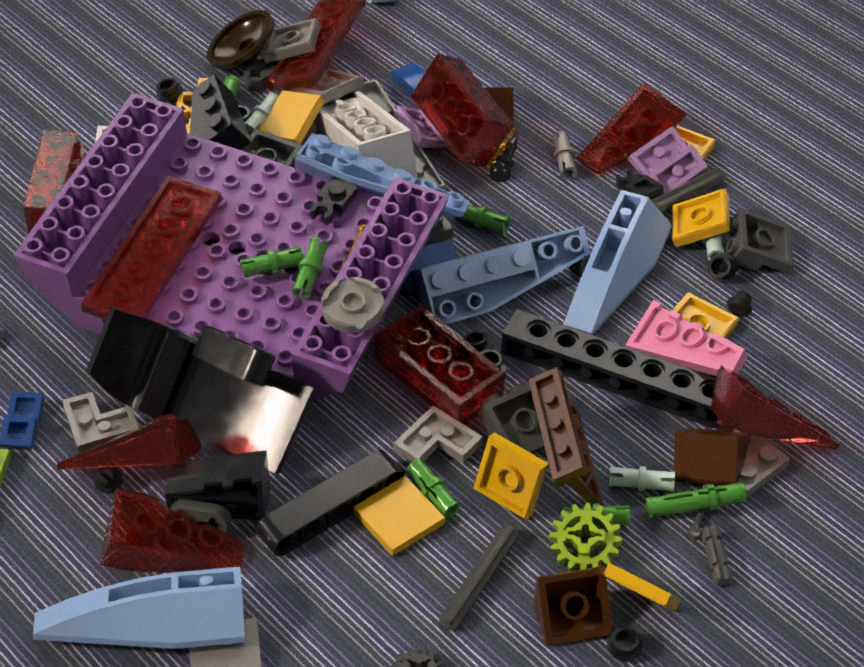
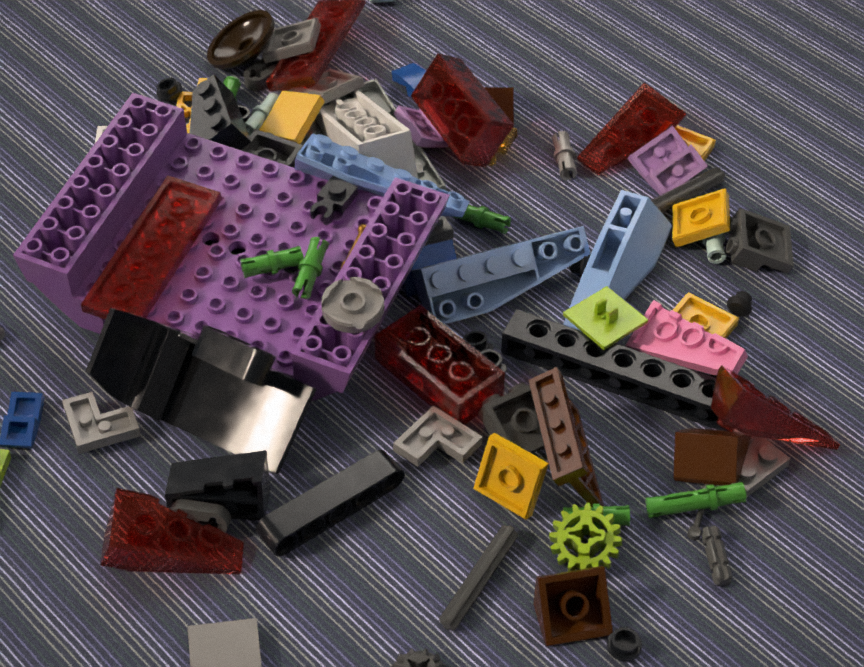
clear red brick [23,130,84,233] -> none
light blue wedge [33,567,246,649] -> none
clear red wedge [57,414,202,470] -> none
black piece [93,465,123,493] -> none
yellow tile [353,476,445,557] -> none
bright green pin [406,458,461,518] -> none
black bar [489,137,518,182] -> none
yellow tile [604,563,681,611] -> none
light aqua pin [609,466,675,492] -> none
black plate [616,169,664,200] -> none
black plate [708,253,737,282] -> none
none -> lime piece [563,286,648,350]

